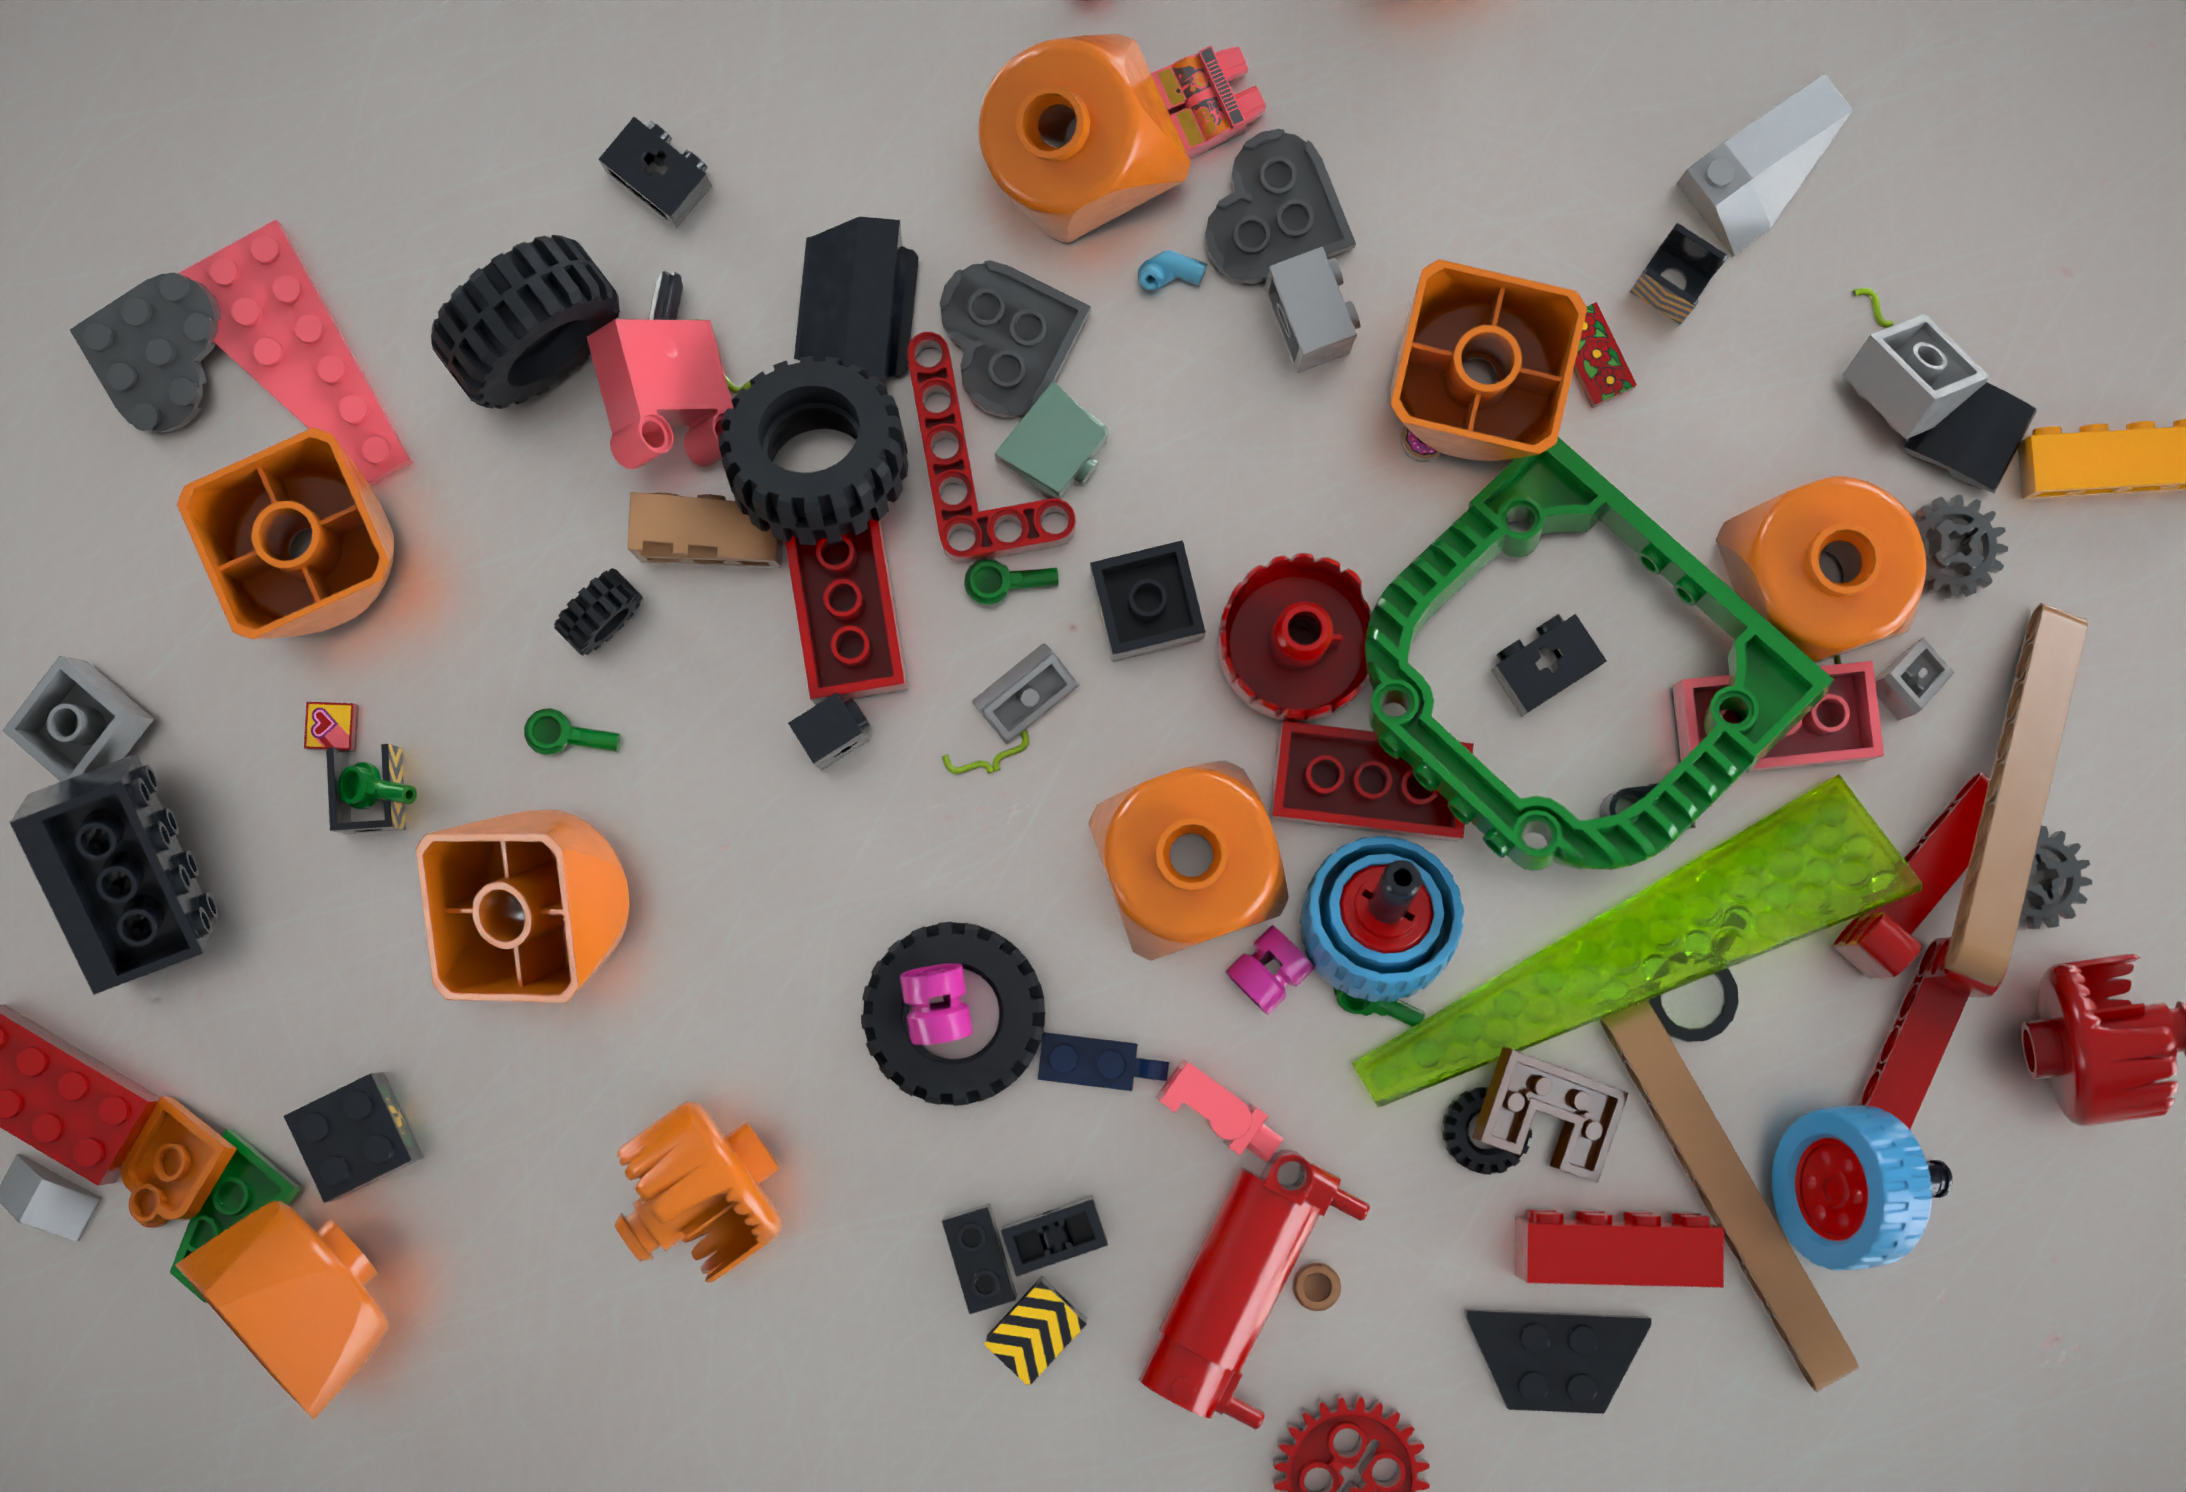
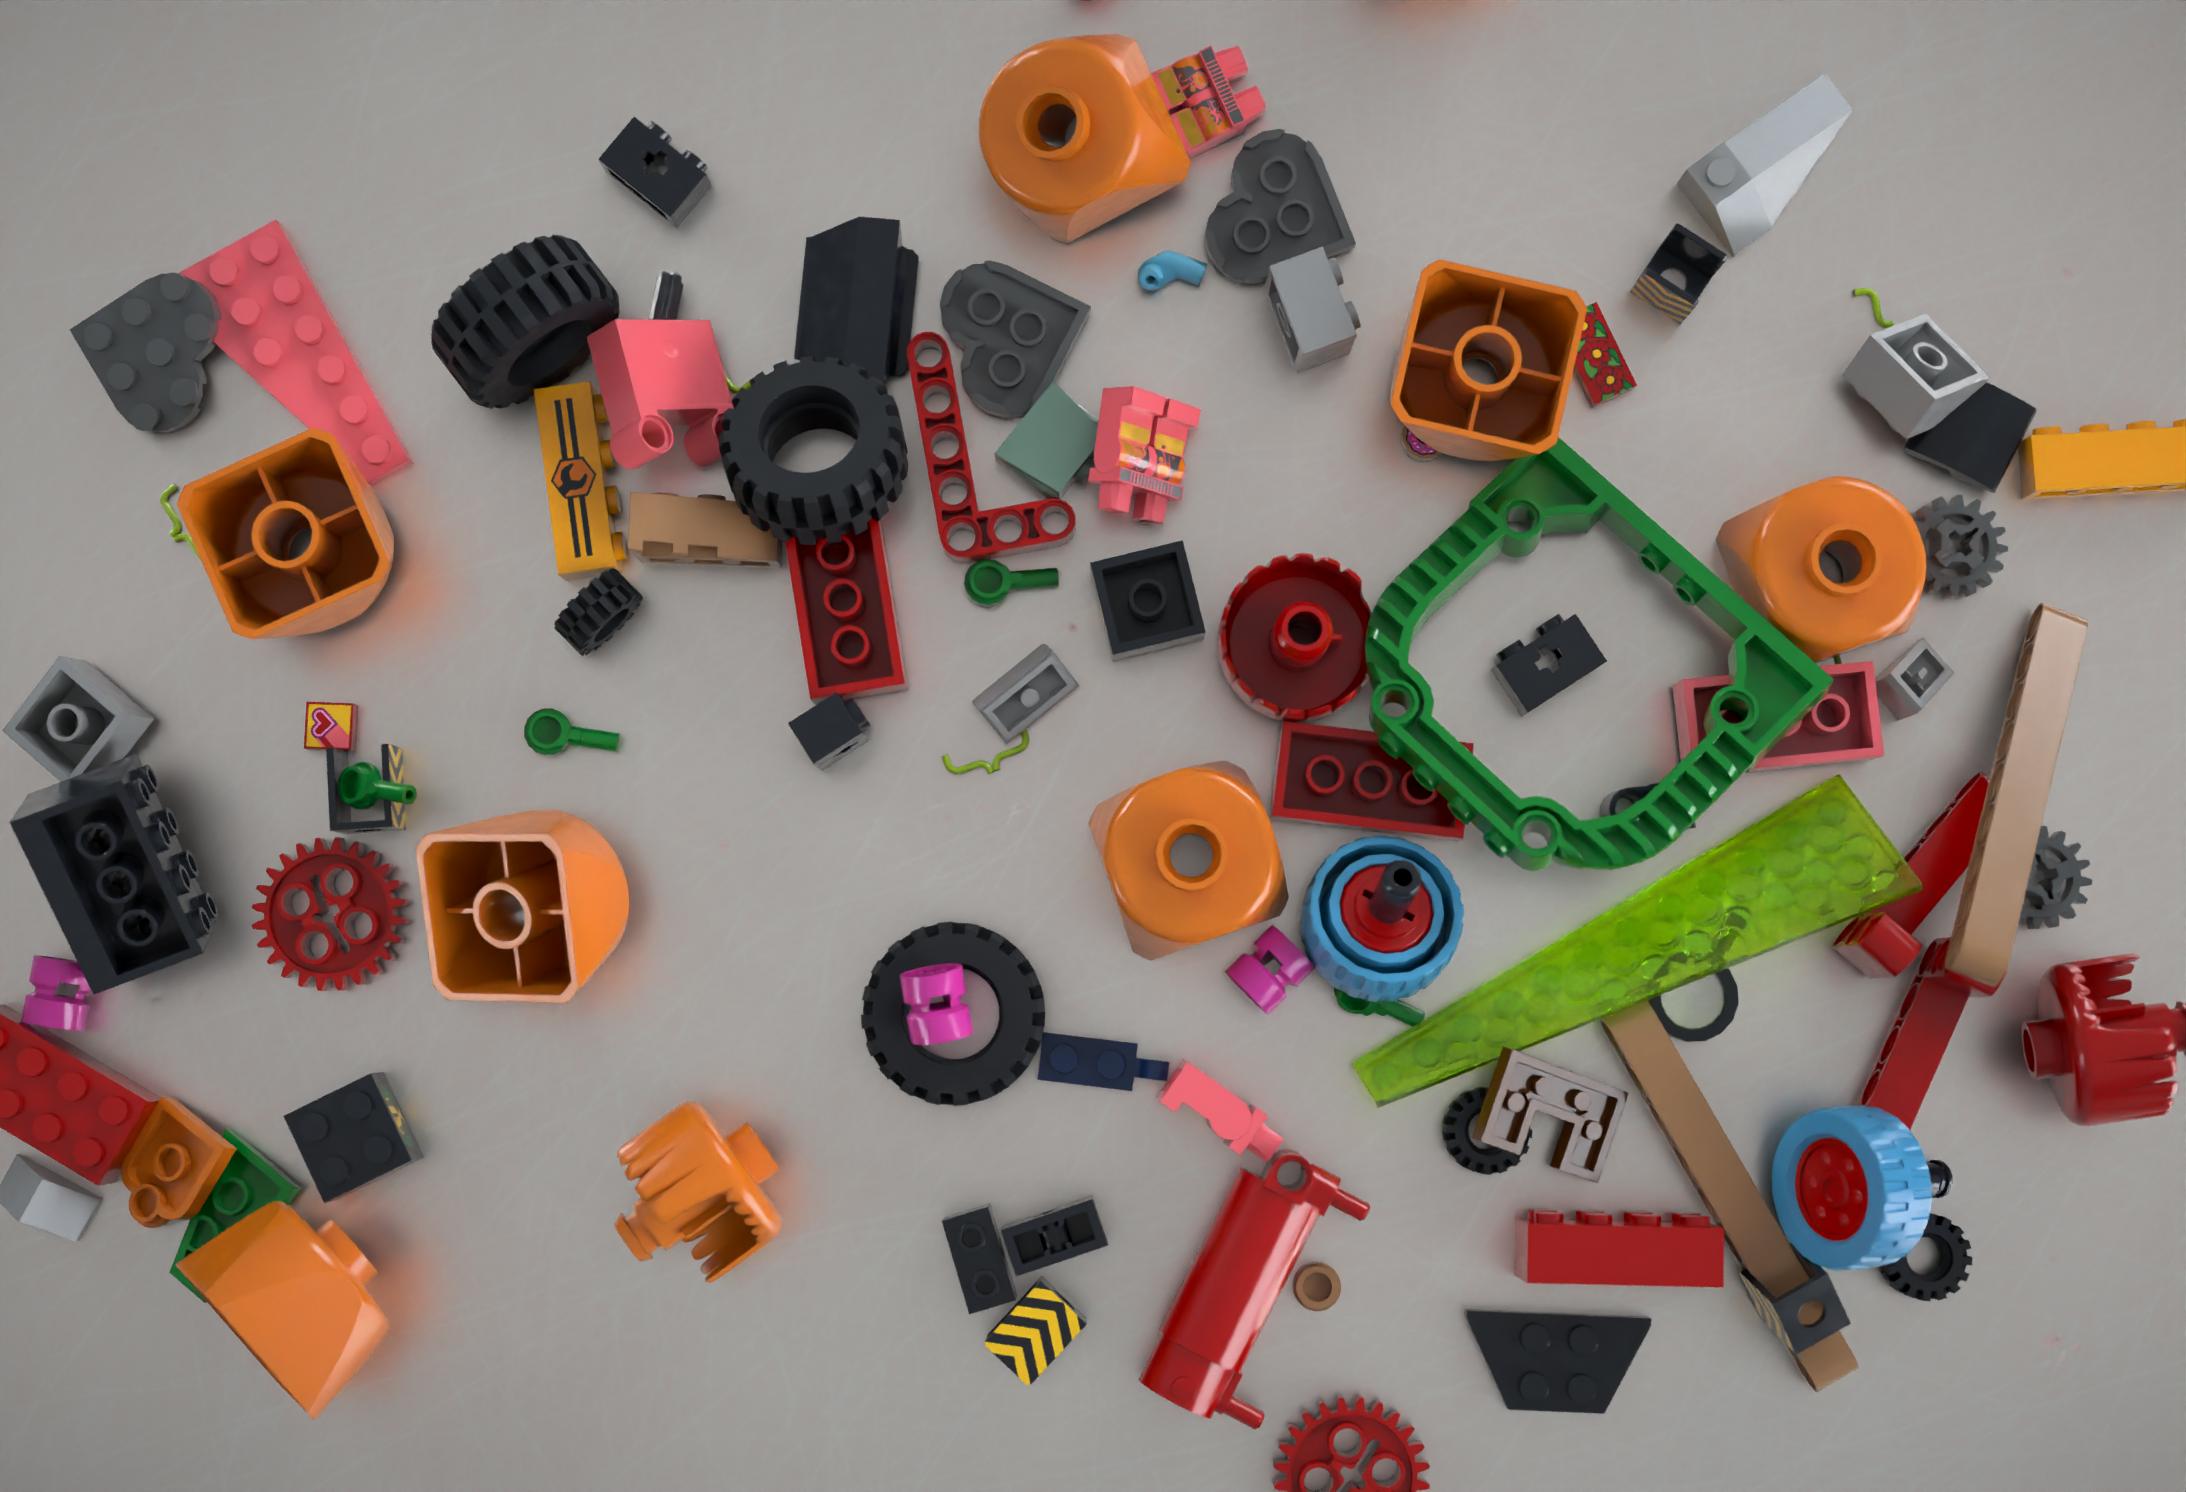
none -> dark pink wheel [21,955,91,1031]
none -> lime piece [160,484,201,560]
none -> red gear [252,837,410,991]
none -> light orange brick [534,381,627,581]
none -> coral hips [1088,386,1201,524]
none -> black piece [1739,1243,1851,1355]
none -> black tyre [1880,1213,1973,1301]

